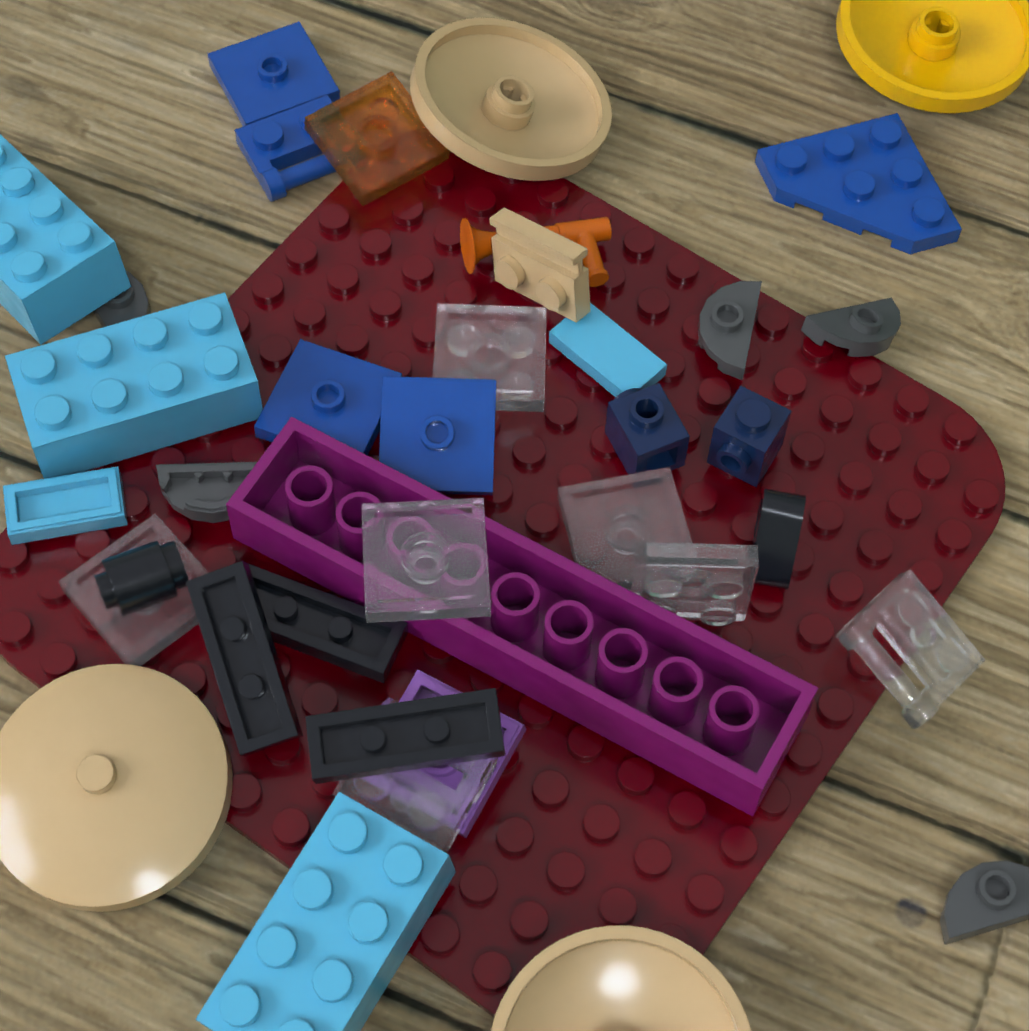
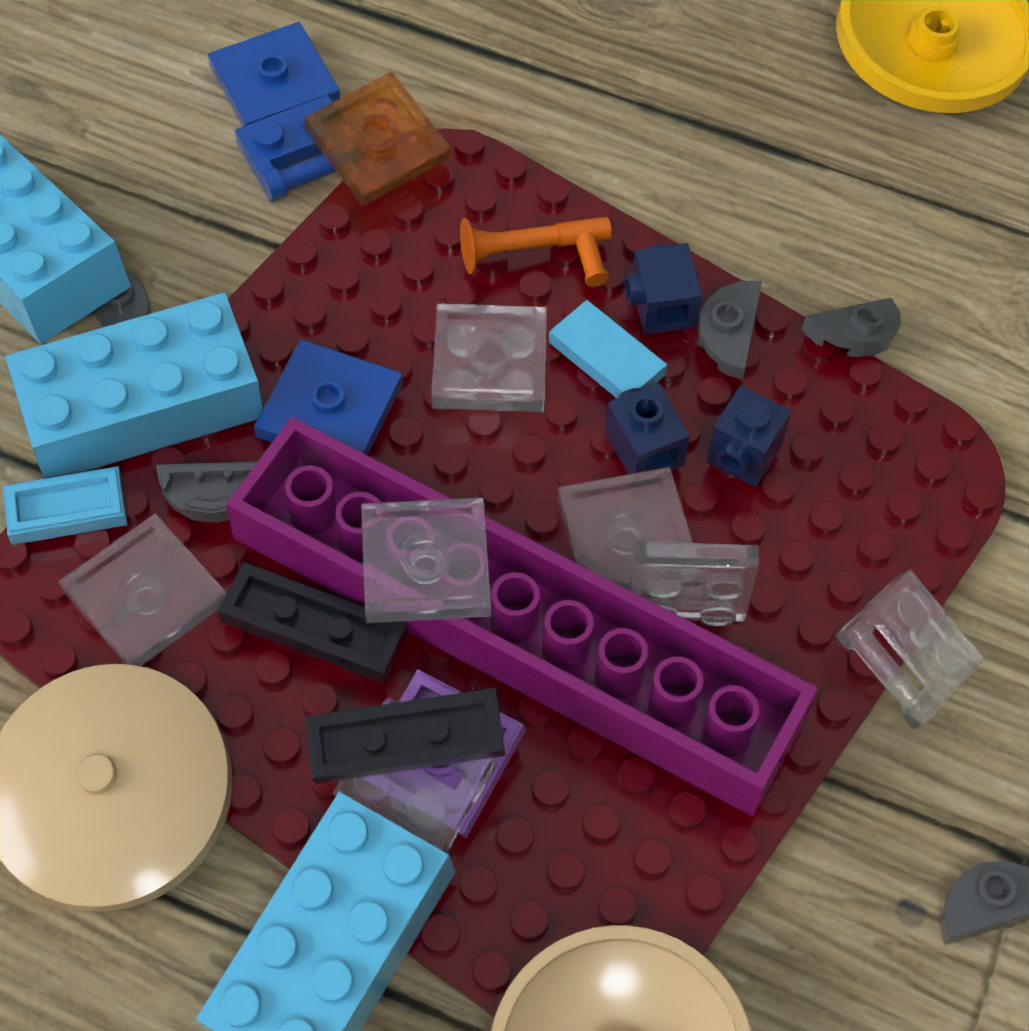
black brick [94,540,189,617] -> none
black plate [186,561,303,756] -> none
blue plate [379,376,496,495] -> none
tan dish [410,18,612,181] -> none
tan plate [489,208,591,323] -> none
black piece [747,488,806,589] -> none
blue plate [755,113,962,254] -> none
none -> dark blue brick [624,243,702,335]

